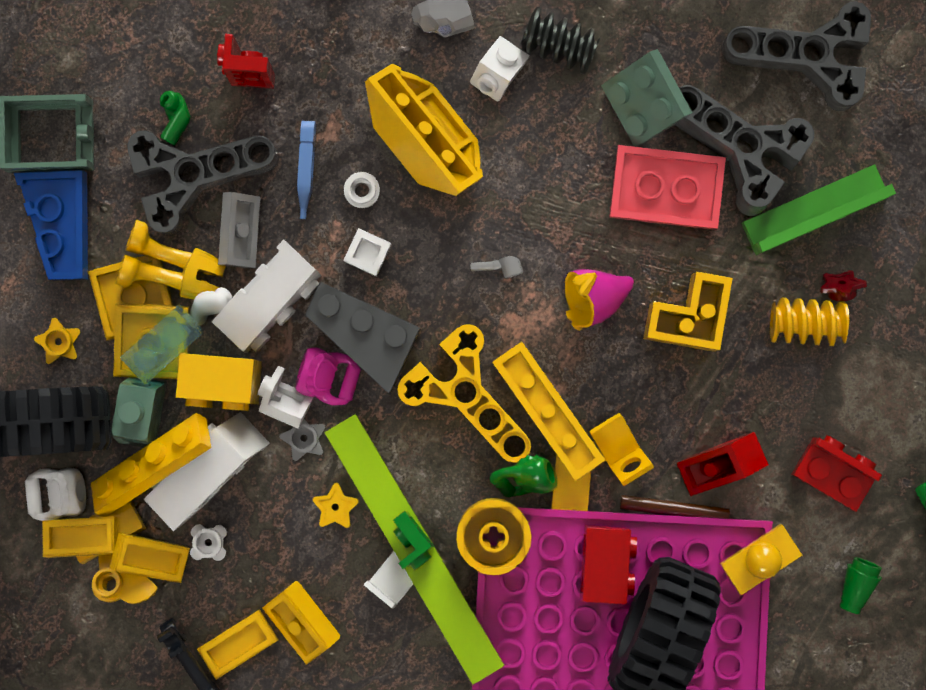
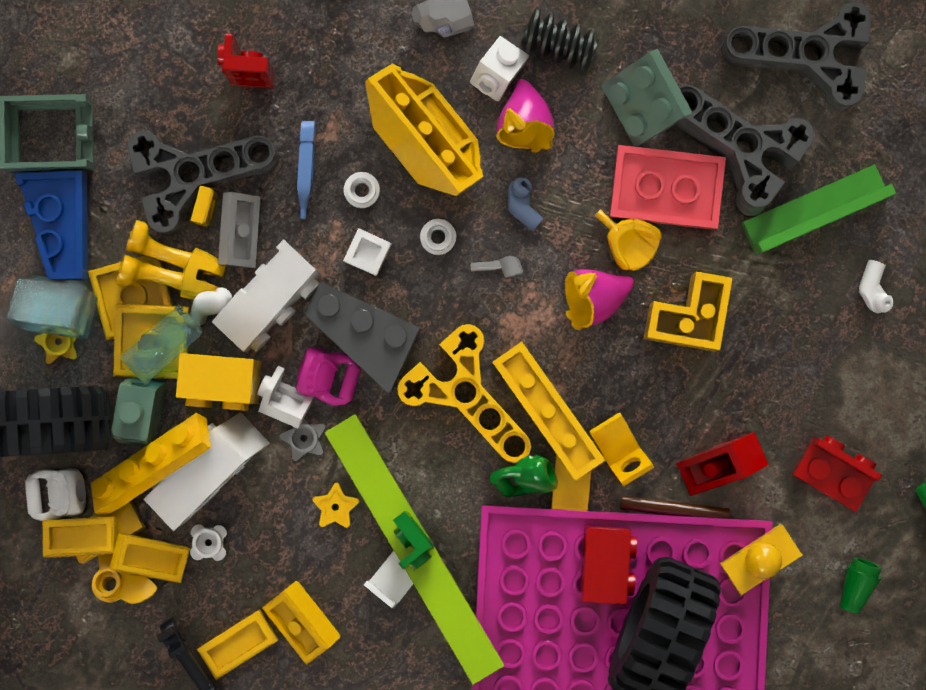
green arm [160,90,191,146] -> none
yellow brick [456,498,531,575] -> none
yellow piece [770,297,849,346] -> none
dark red plate [820,270,867,301] -> none
none -> clear light blue brick [7,275,98,339]
none -> yellow tile [190,186,218,228]
none -> white plate [420,219,456,255]
none -> hat [496,79,555,152]
none -> sand blue arm [507,177,544,232]
none -> yellow piece [595,210,662,271]
none -> white arm [859,260,893,313]

